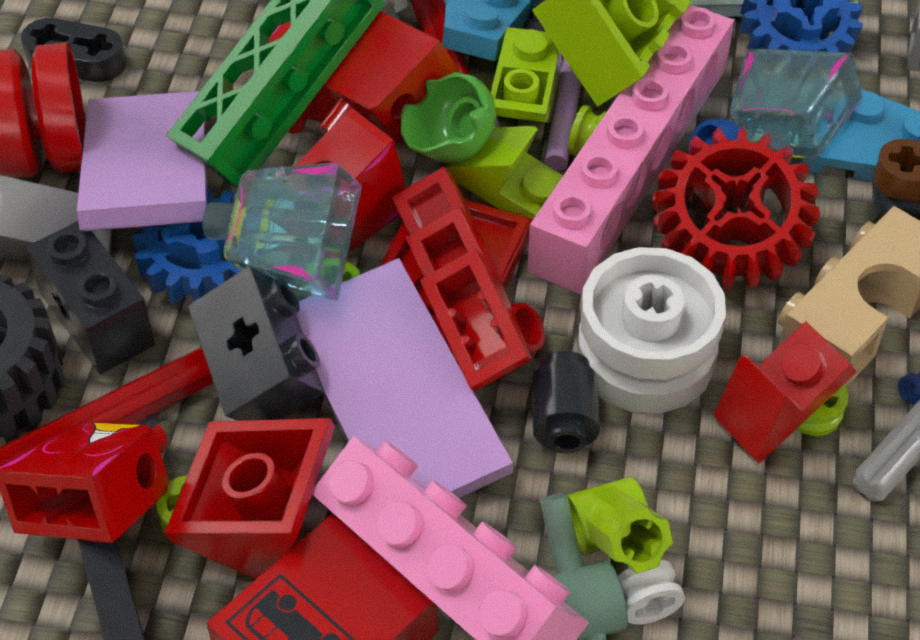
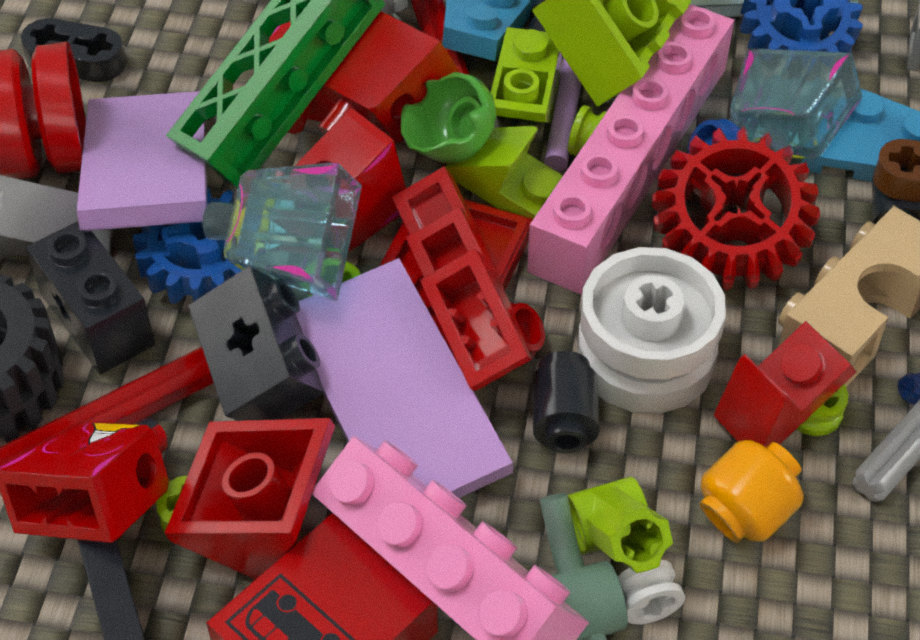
none -> light orange head [699,440,804,543]

